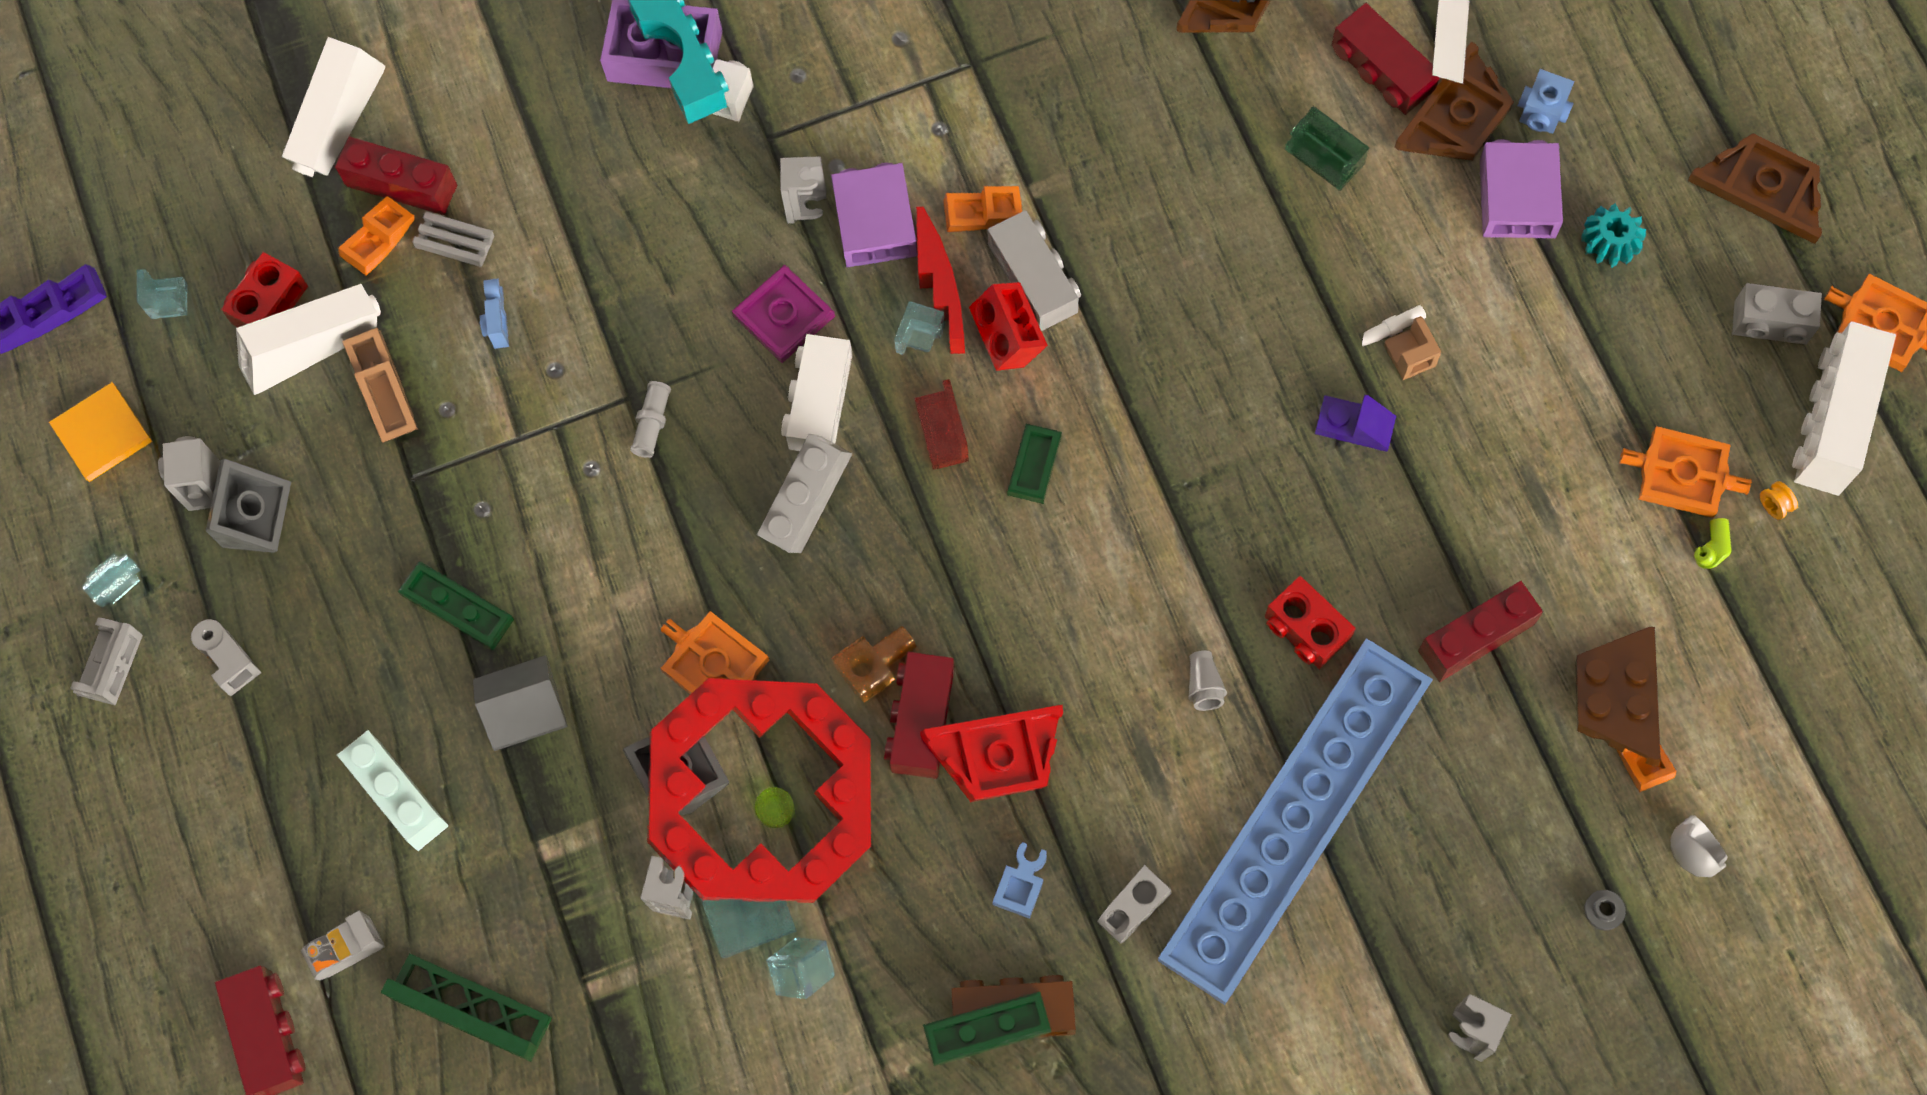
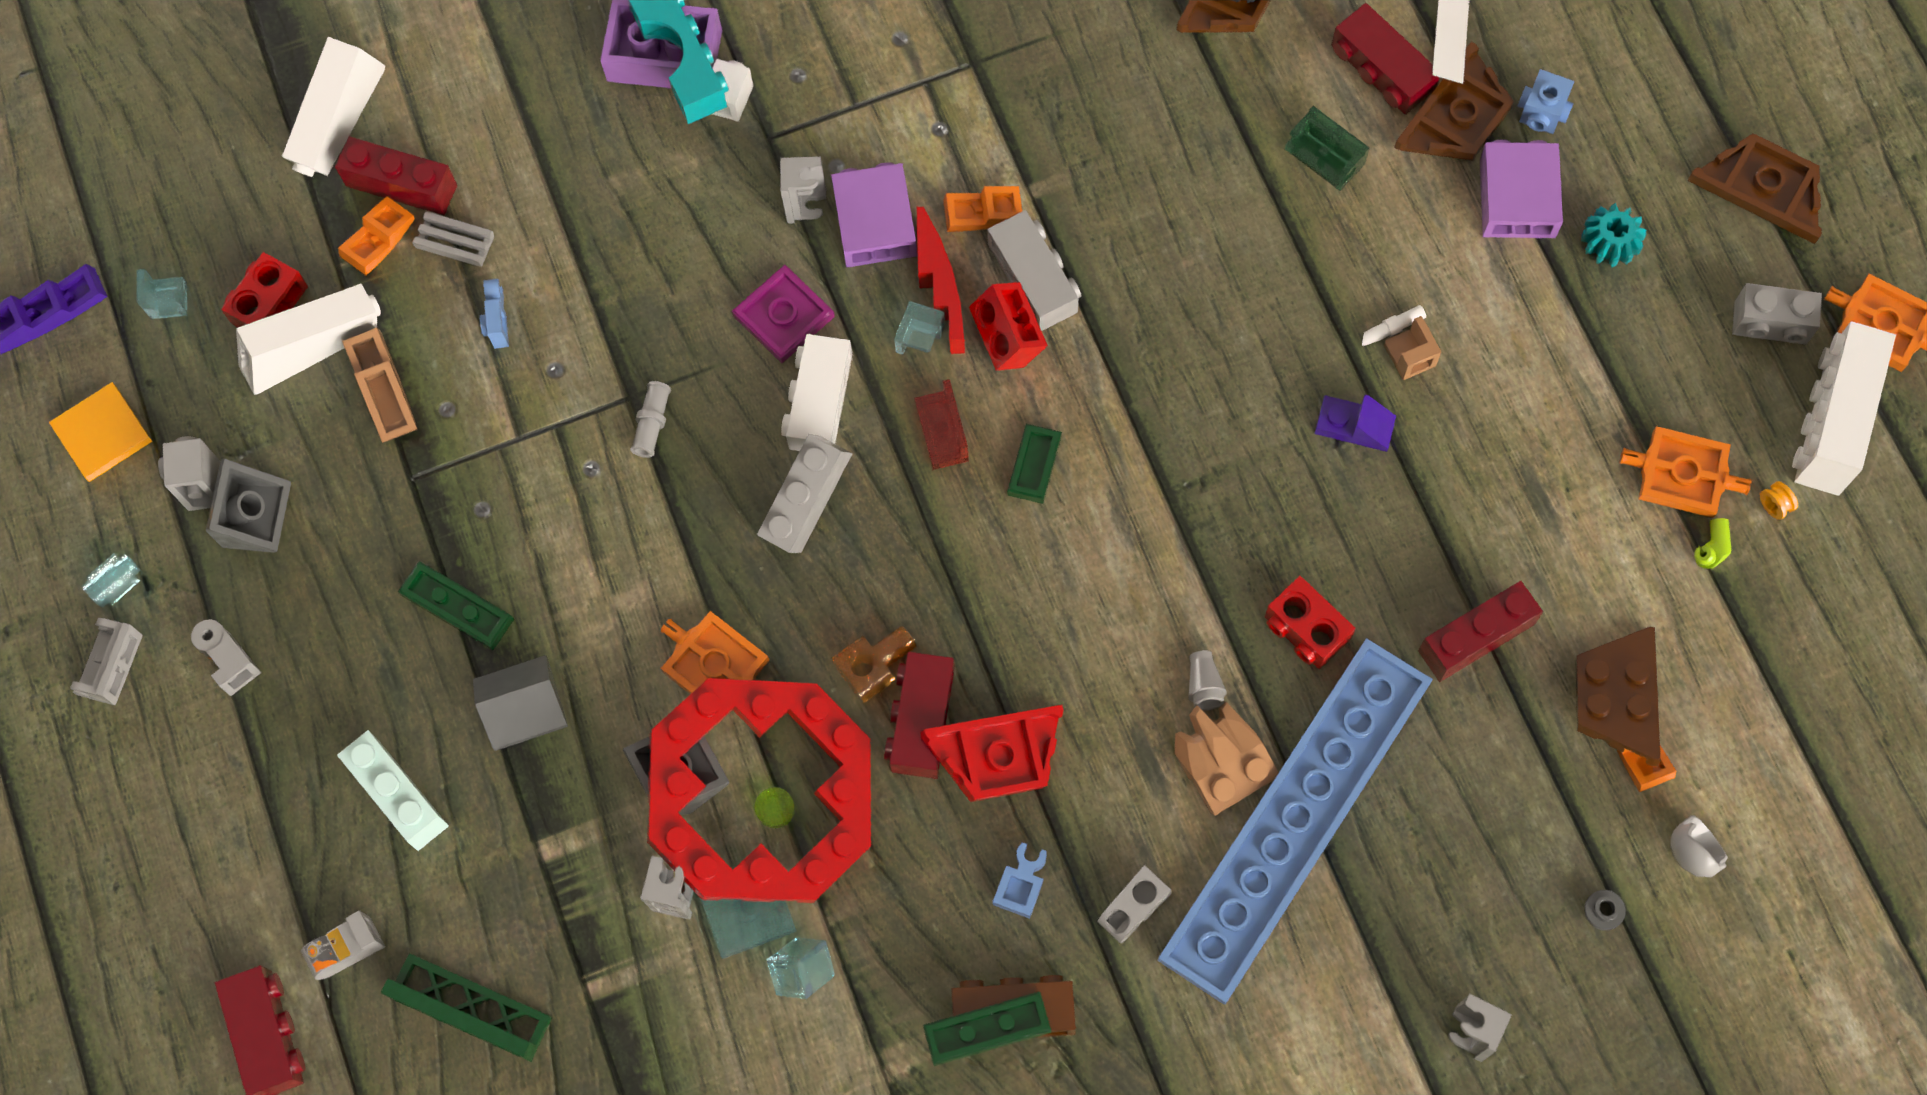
none -> medium nougat plate [1174,701,1279,815]

